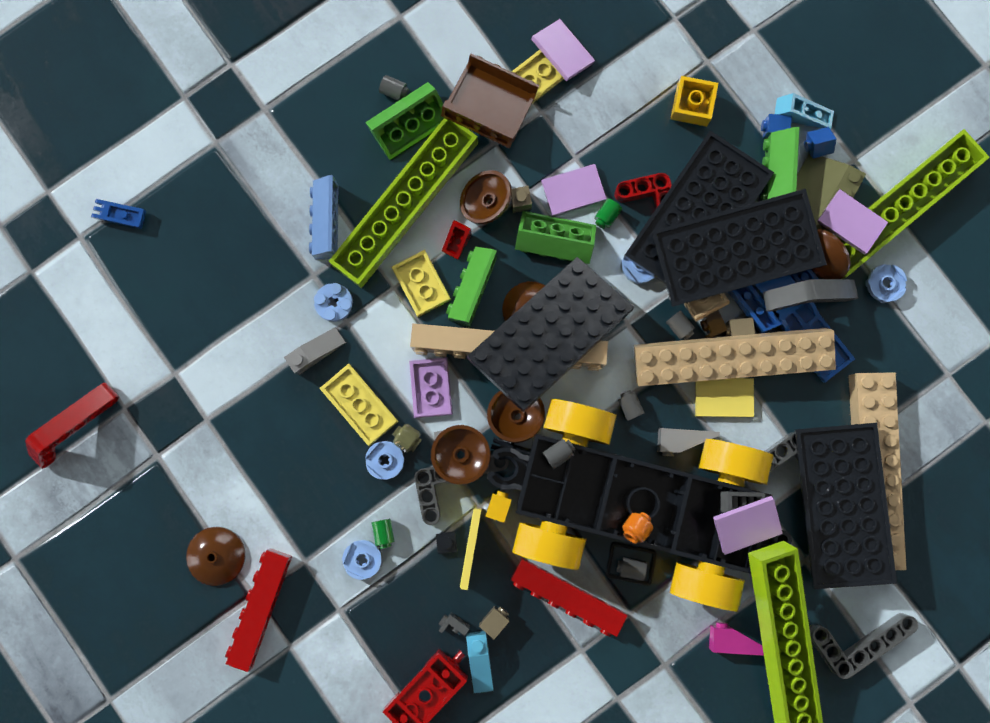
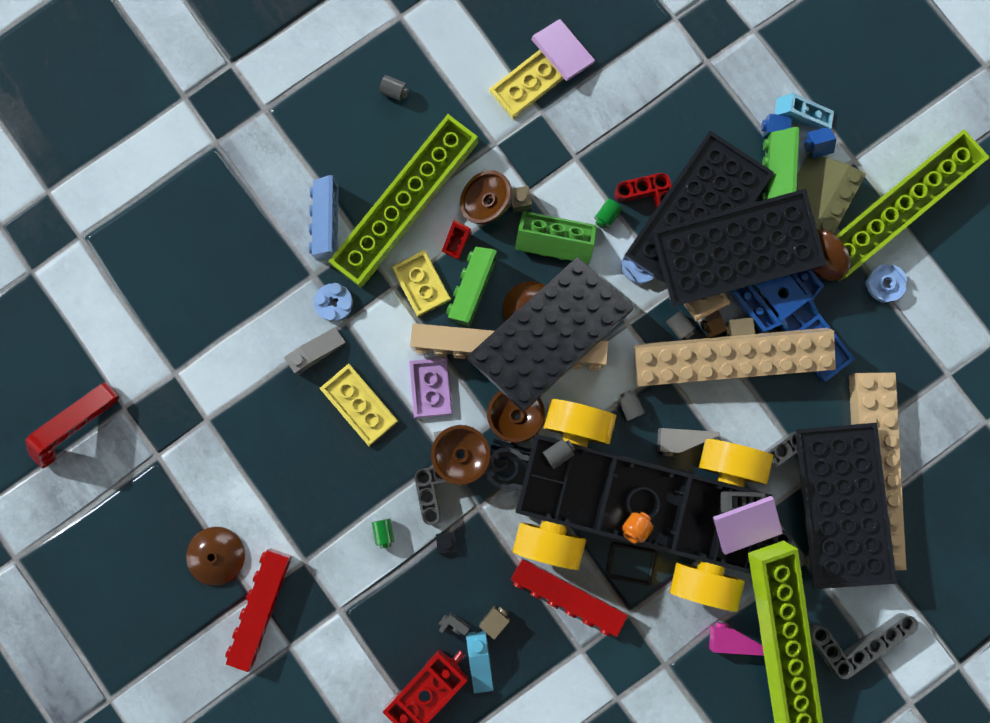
blue hinge [91,199,146,229] -> none
light blue plate [342,540,382,580] -> none
bright green slope [365,82,444,160] -> none
light blue plate [366,441,405,480] -> none
olive head [392,424,422,453] -> none
panel [441,53,539,148] -> none
light yellow tile [460,507,482,590] -> none
yellow brick [485,490,512,523] -> none
lavender tile [541,164,606,217] -> none
dark grey brick [616,557,647,581] -> none
yellow brick [671,76,718,127] -> none
light yellow tile [695,378,754,417] -> none
dark grey beam [763,279,858,312] -> none
lavender tile [816,190,888,255] -> none

